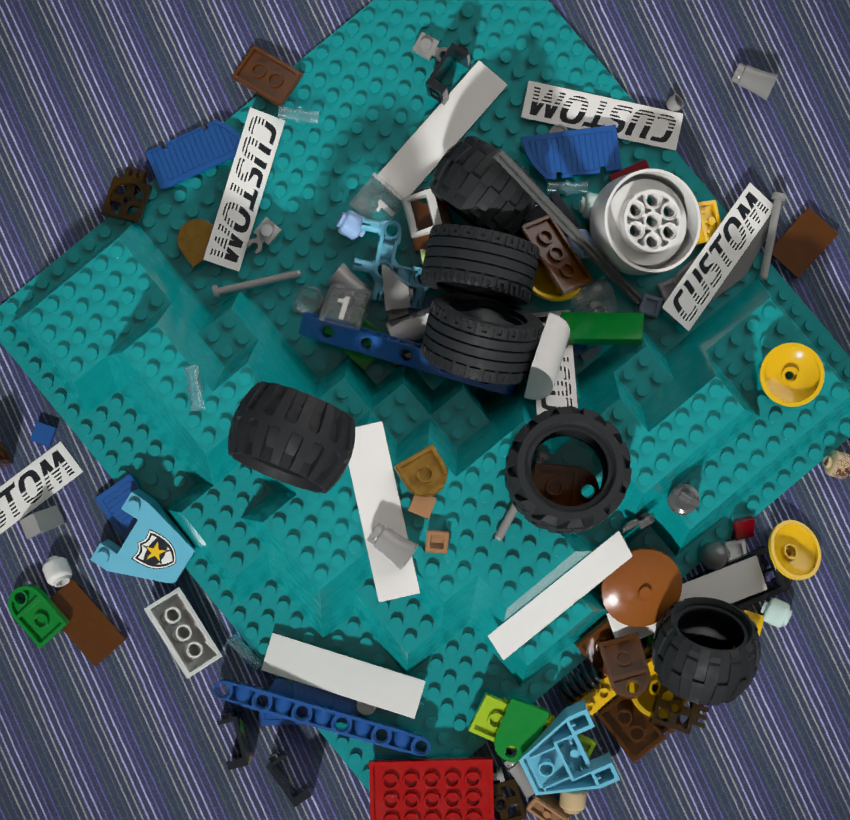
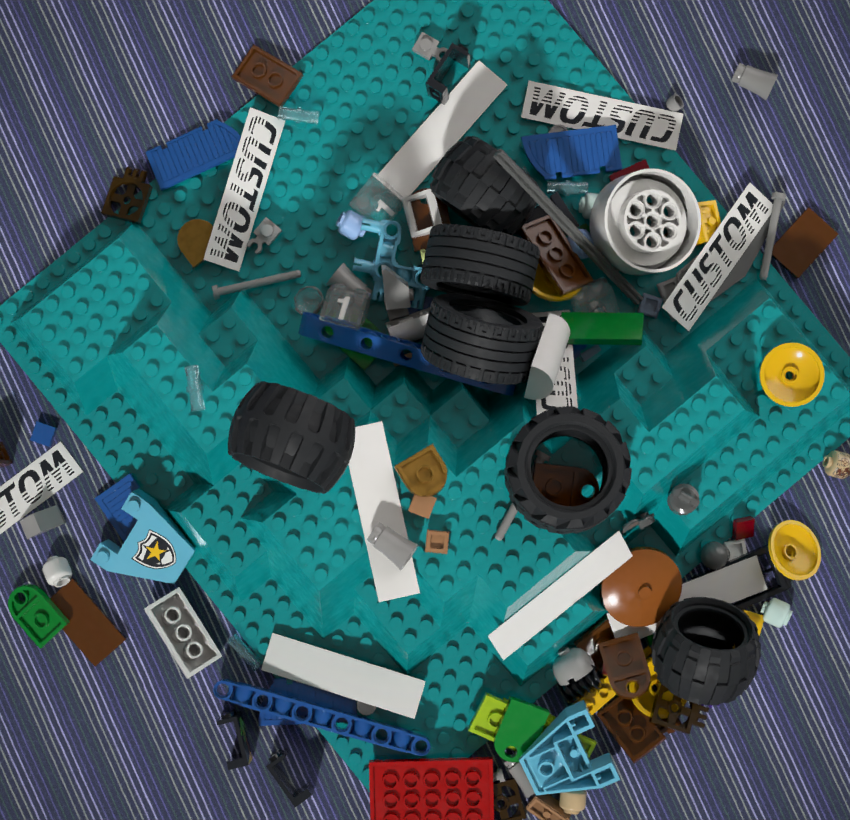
none -> light grey cylinder [553,646,595,686]

